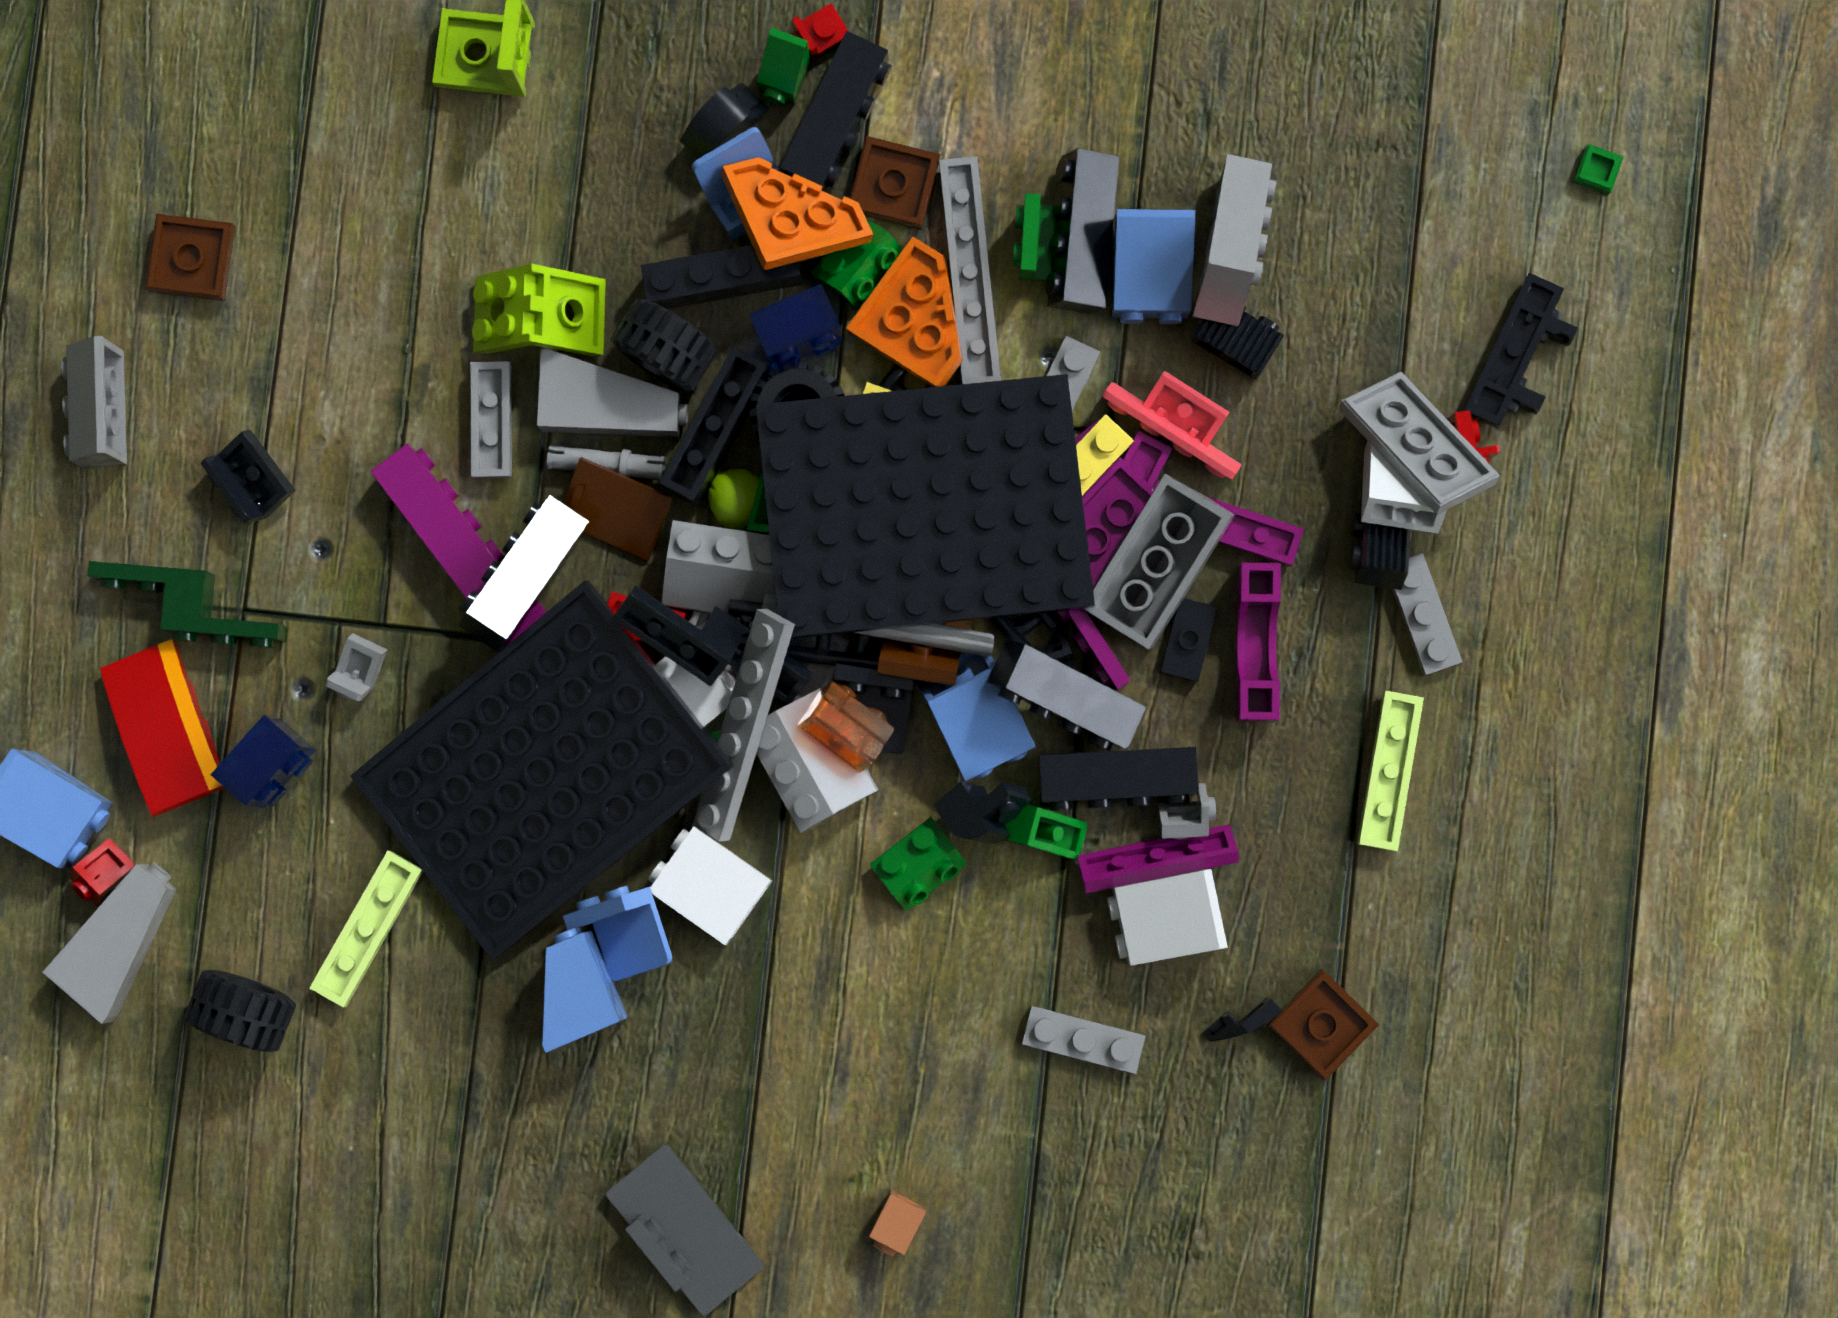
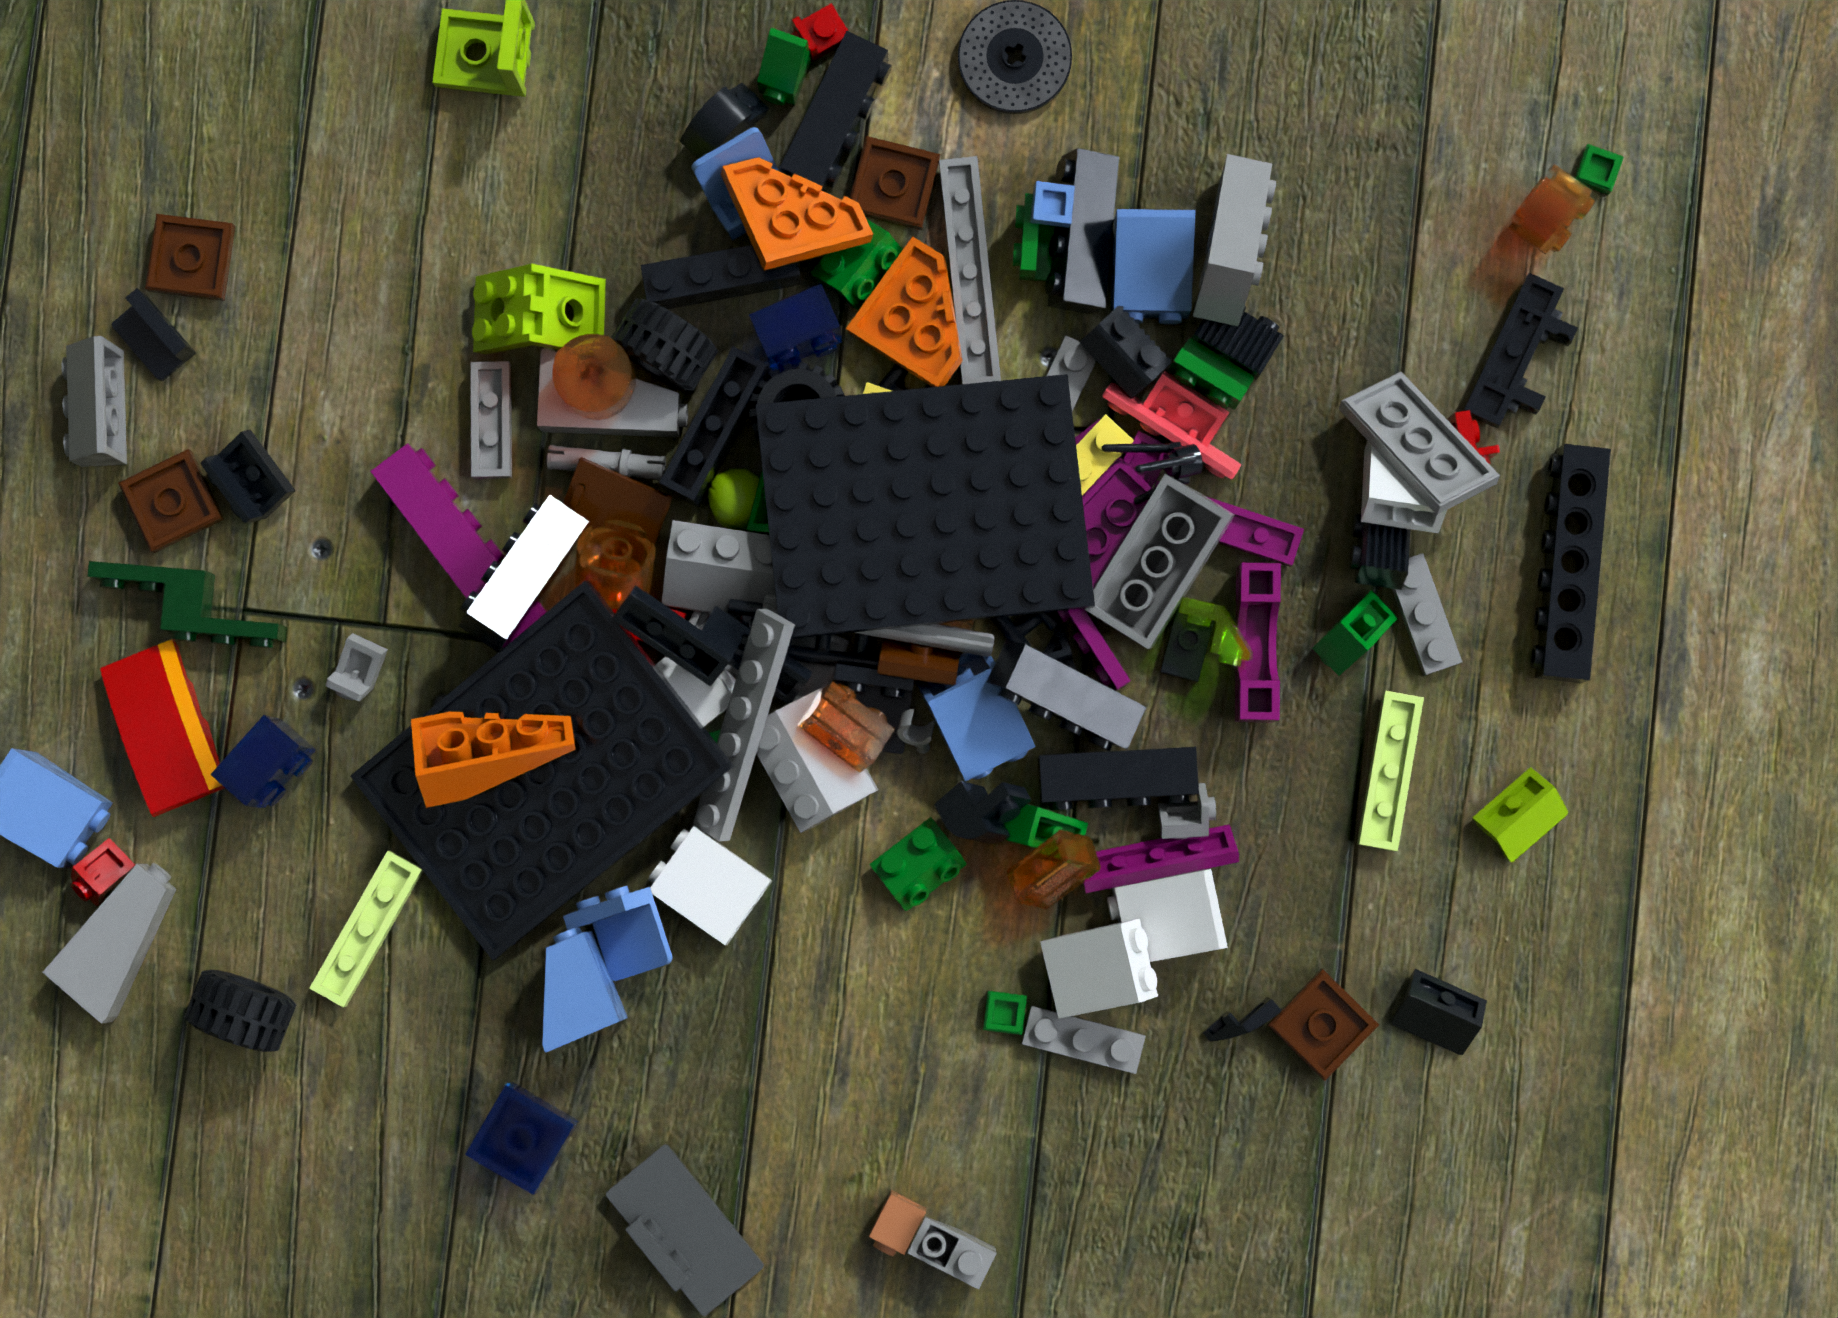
none -> black panel [112,288,196,381]
none -> reddish brown plate [118,449,224,553]
none -> orange wedge [411,711,576,808]
none -> clear blue brick [465,1082,580,1195]
none -> clear orange brick [552,334,636,420]
none -> clear orange brick [574,520,656,610]
none -> light grey piece [897,709,935,754]
none -> light grey slope [907,1216,997,1289]
none -> flat silver piece [958,0,1072,114]
none -> green tile [983,990,1027,1035]
none -> clear orange brick [1007,829,1101,910]
none -> medium blue tile [1030,181,1075,228]
none -> white brick [1040,919,1158,1019]
none -> black brick [1080,306,1171,398]
none -> black plant [1102,442,1203,505]
none -> green bracket [1169,338,1254,410]
none -> clear neon green slope [1179,597,1254,666]
none -> green slope [1312,590,1398,676]
none -> black panel [1391,969,1487,1055]
none -> lime panel [1472,767,1568,862]
none -> clear orange brick [1507,163,1596,254]
none -> black brick [1530,444,1611,683]

